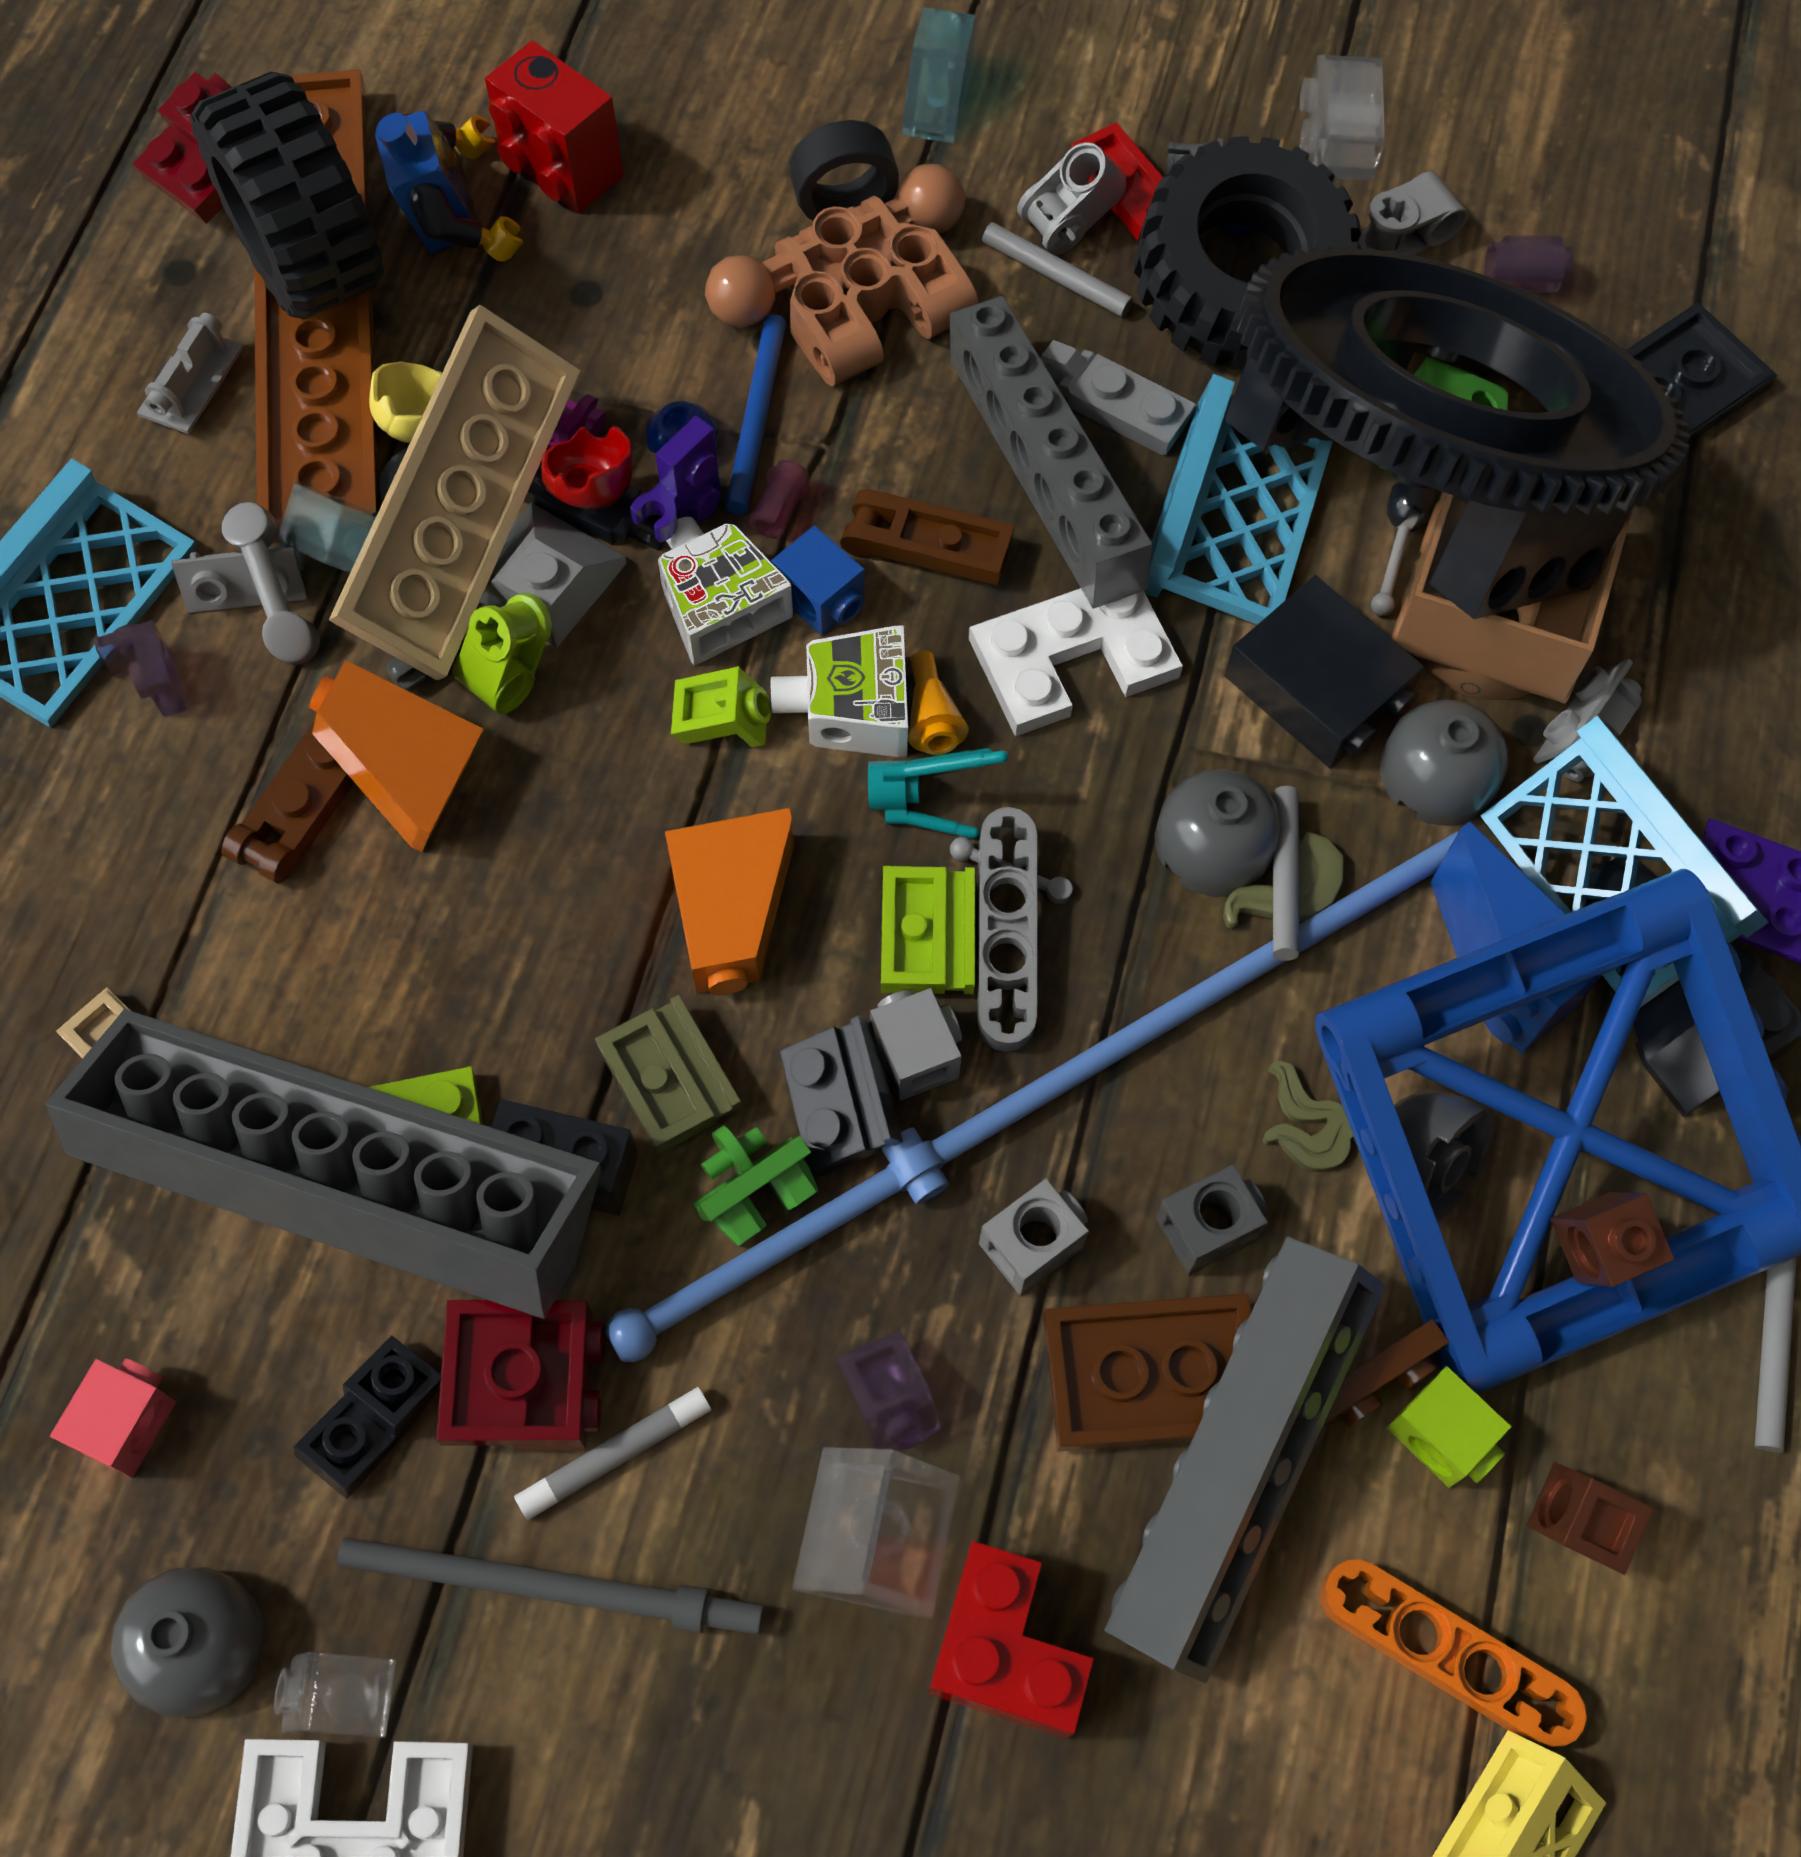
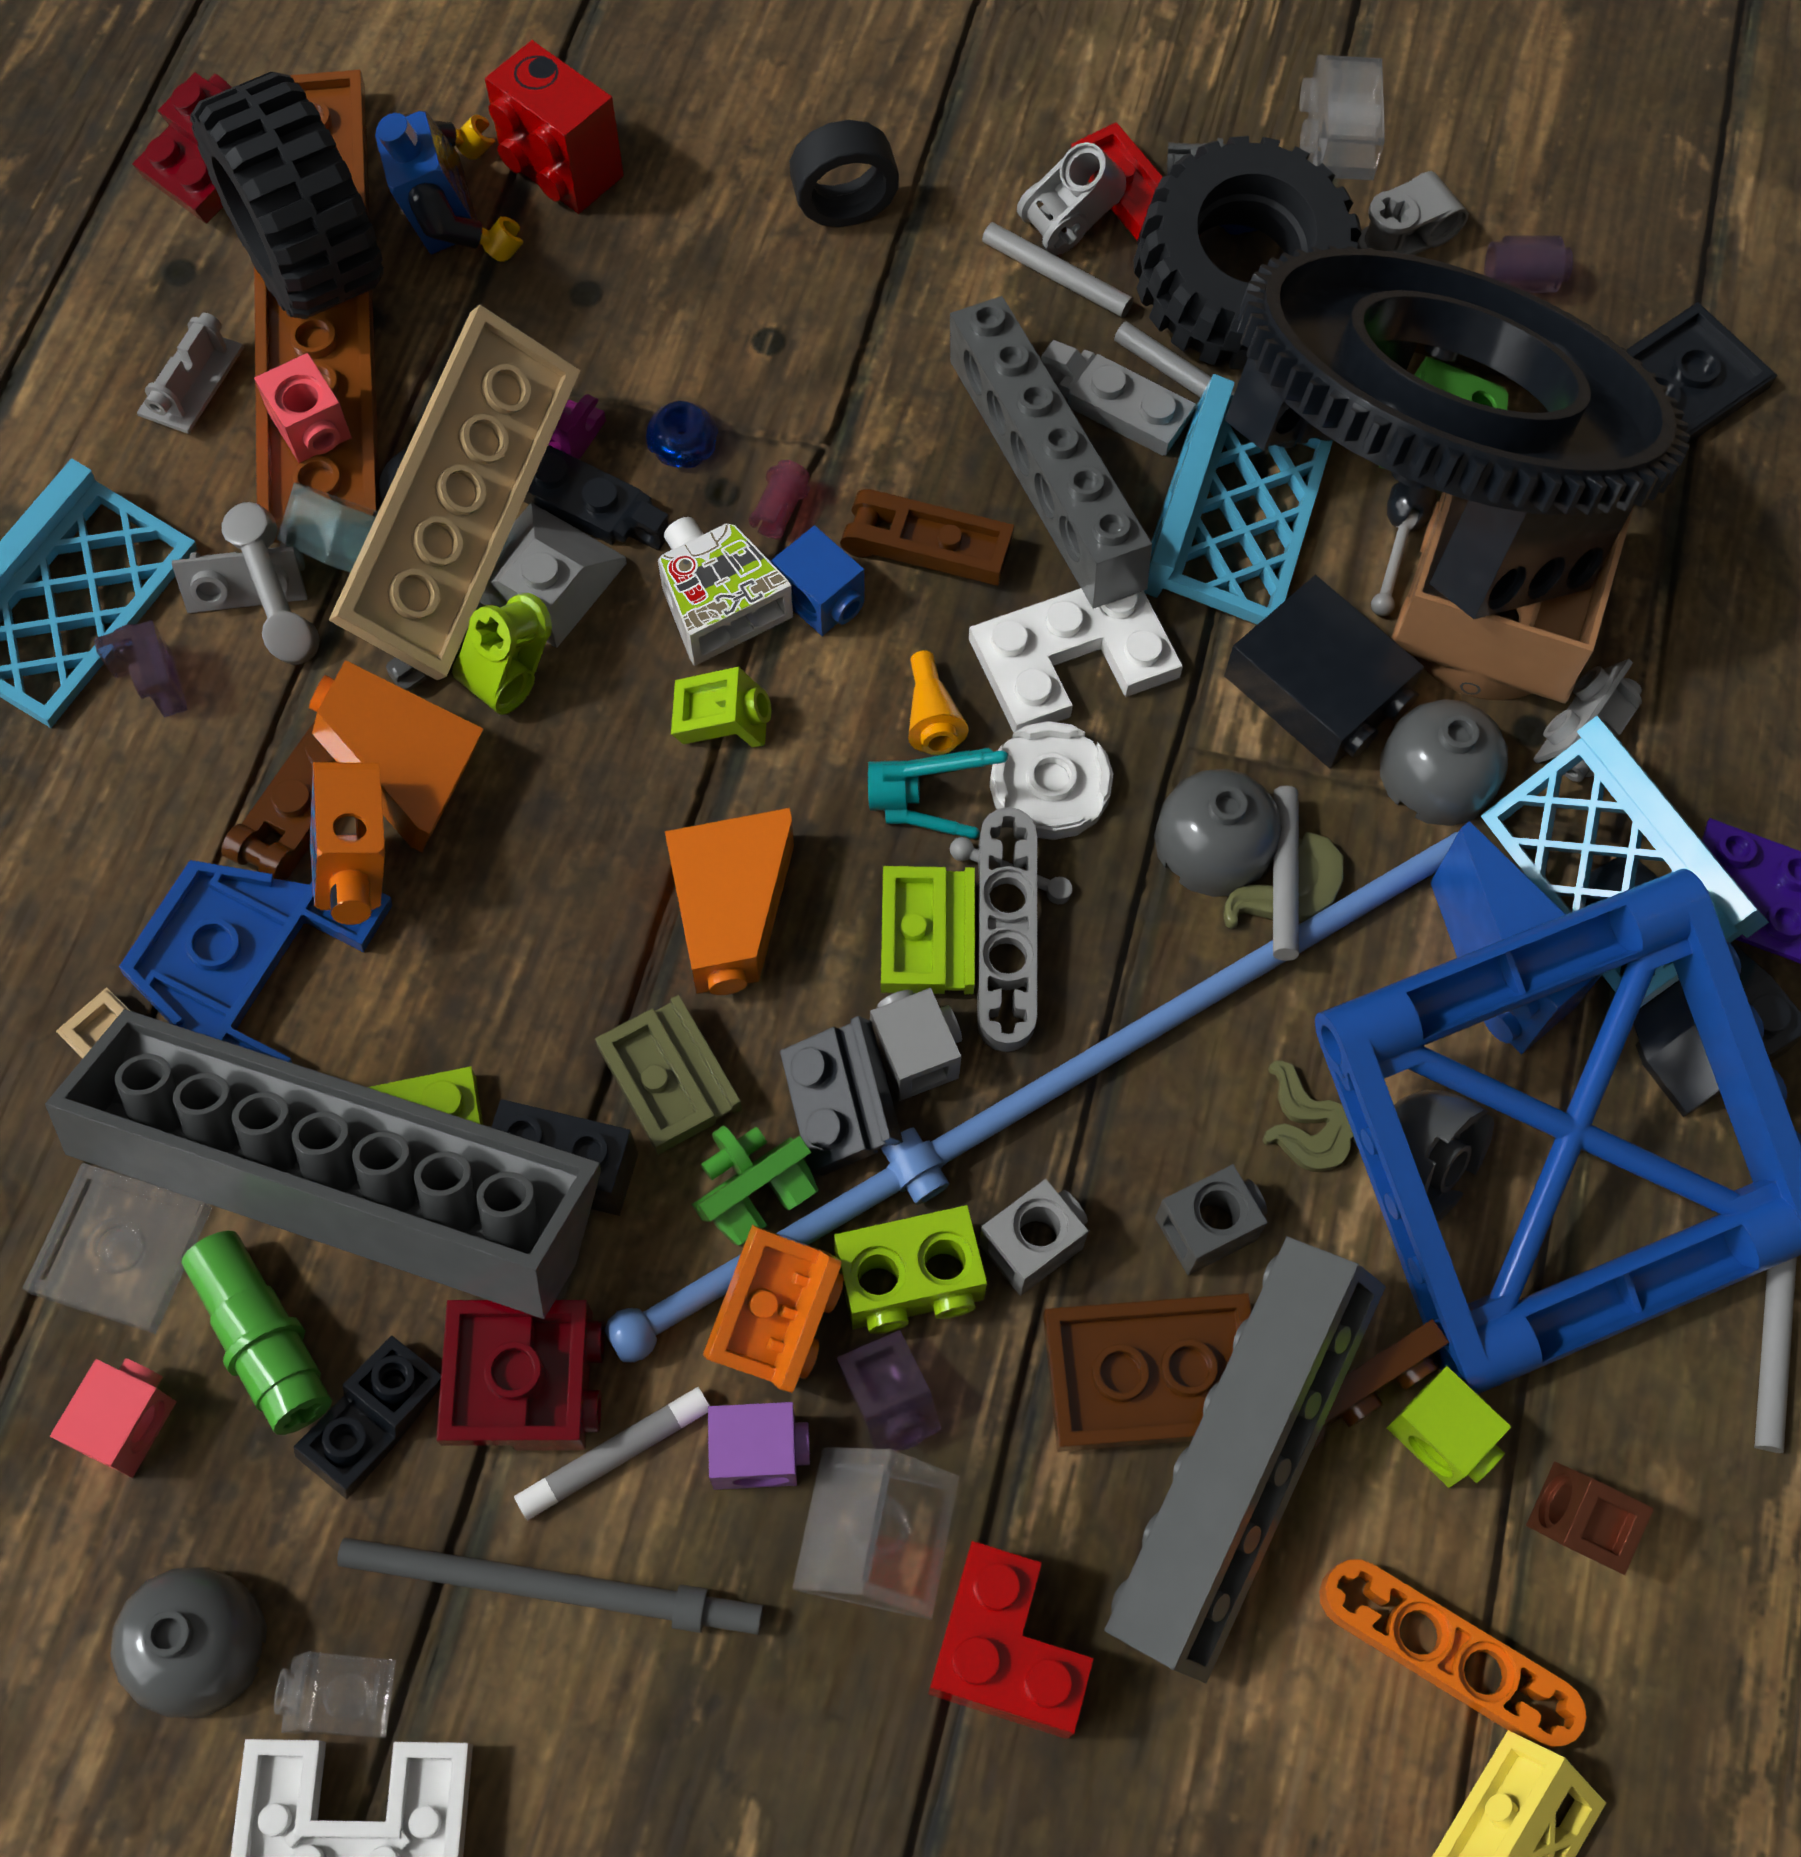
light yellow hair [369,362,442,443] -> none
red hair [542,426,633,510] -> none
dark purple plate [631,415,721,542] -> none
nougat connector [705,163,979,387] -> none
blue bar [725,314,786,515] -> none
torso [771,626,908,757] -> none
clear light blue slope [902,7,976,143] -> none
copper brick [1550,1192,1674,1287] -> none
none -> clear plate [22,1163,212,1334]
none -> blue wing [119,860,392,1063]
none -> bright green piece [182,1230,332,1435]
none -> coral brick [254,353,352,463]
none -> orange torso [310,762,385,925]
none -> orange bracket [703,1225,844,1393]
none -> medium lavender brick [708,1402,810,1490]
none -> lime brick [834,1205,987,1334]
none -> white tile [989,721,1113,840]
none -> light grey bar [1114,321,1235,398]

